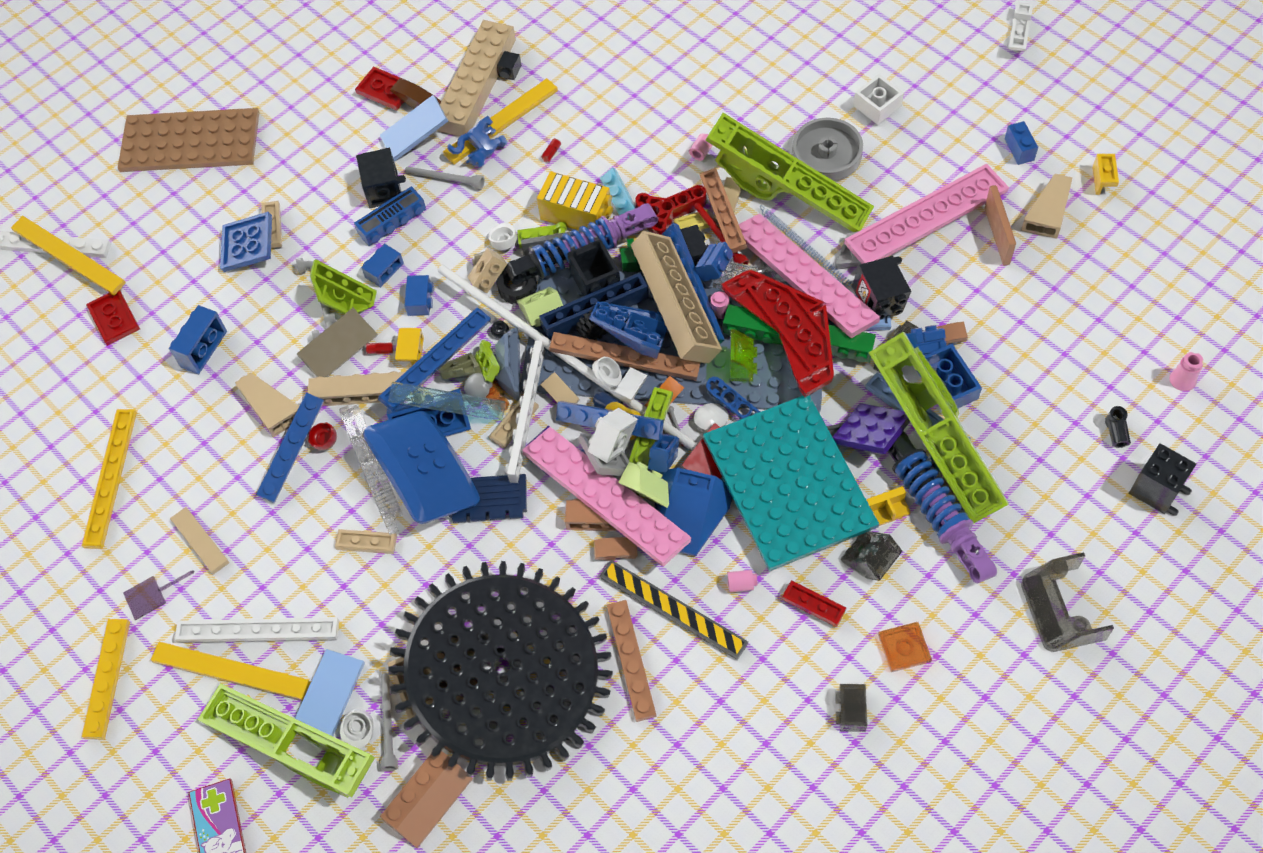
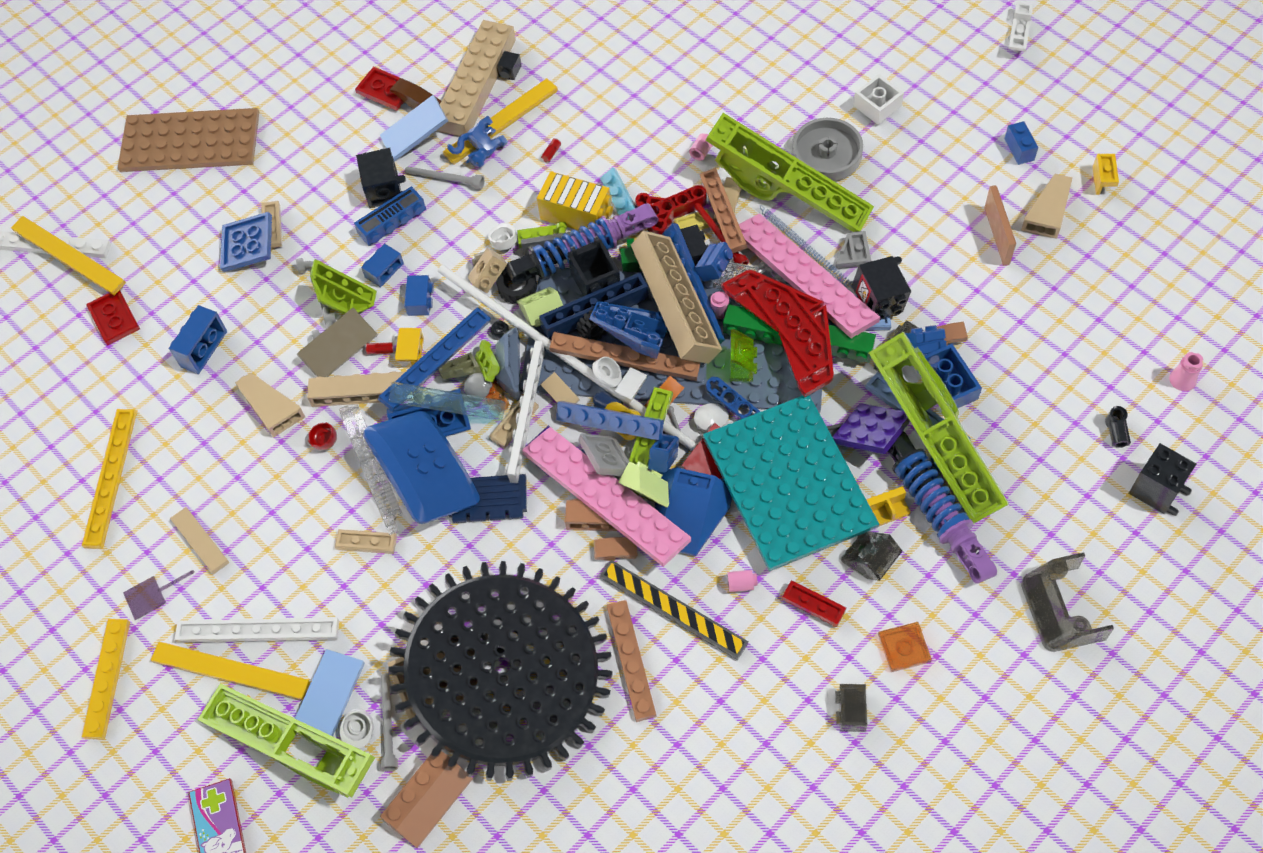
blue plate [256,392,324,503] -> none
white brick [588,408,638,463] -> none
bright pink plate [844,164,1009,264] -> none

